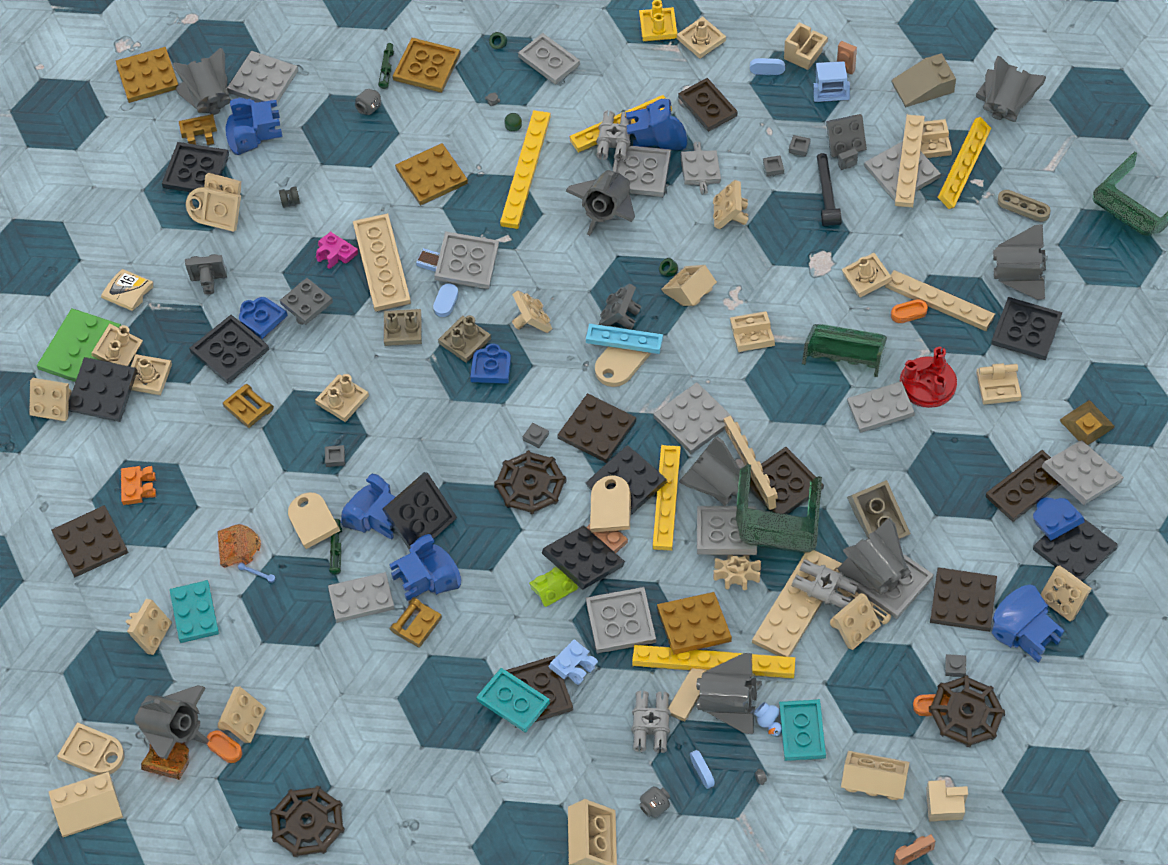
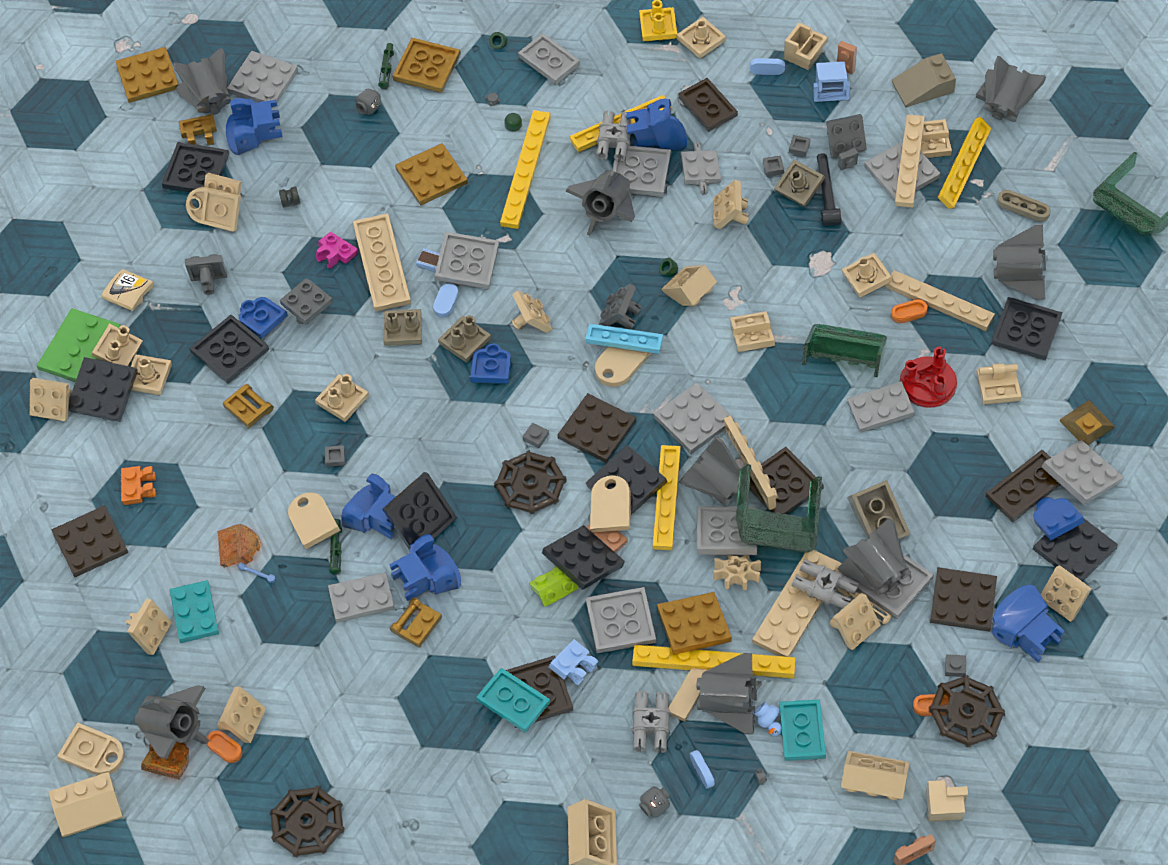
none -> dark tan plate [774,159,825,207]

